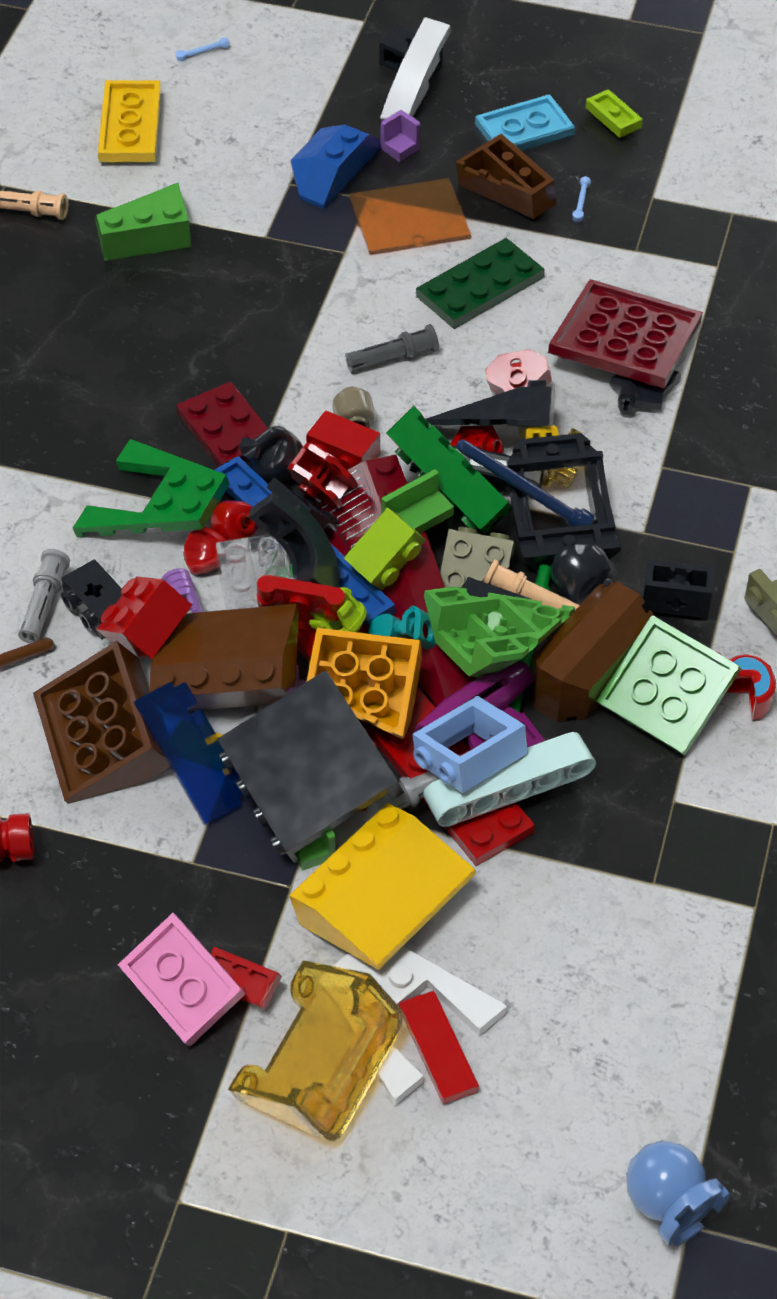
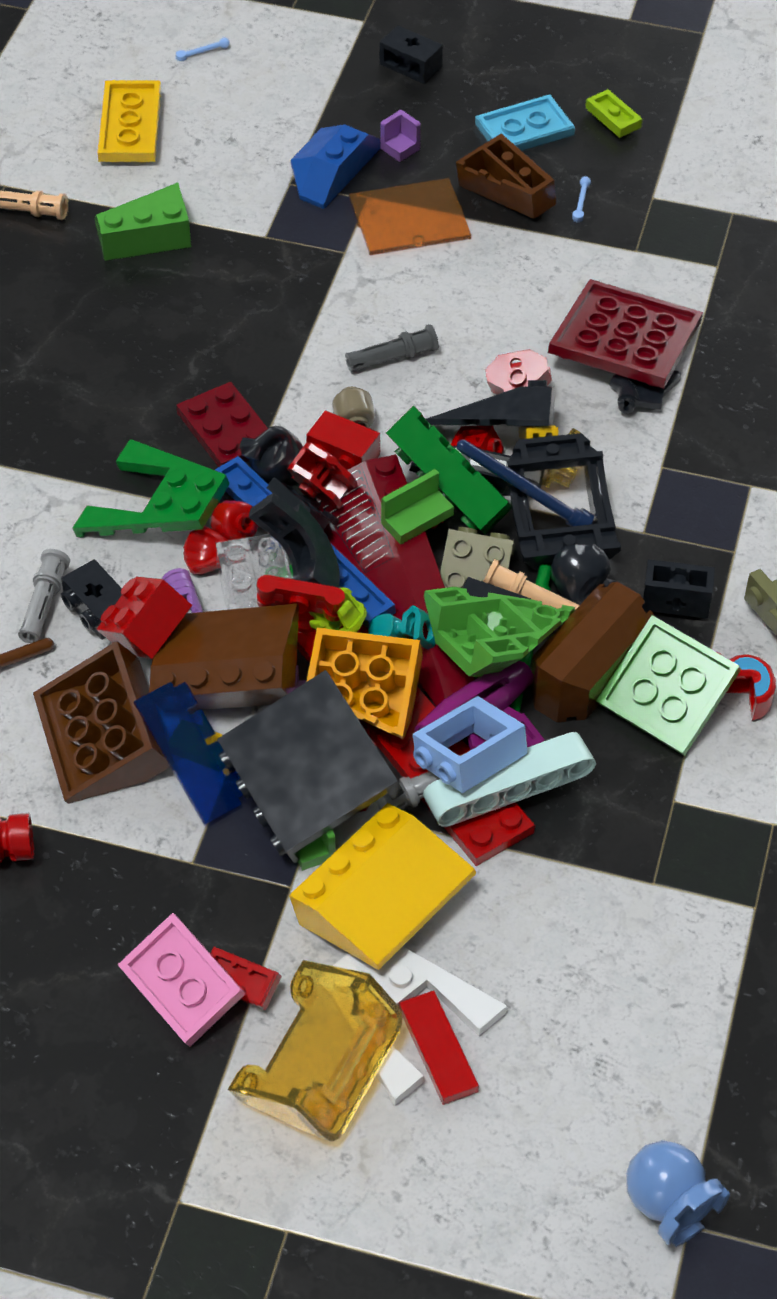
lime brick [344,507,426,590] -> none
white slope [380,17,451,121] -> none
dark green plate [416,237,545,329] -> none

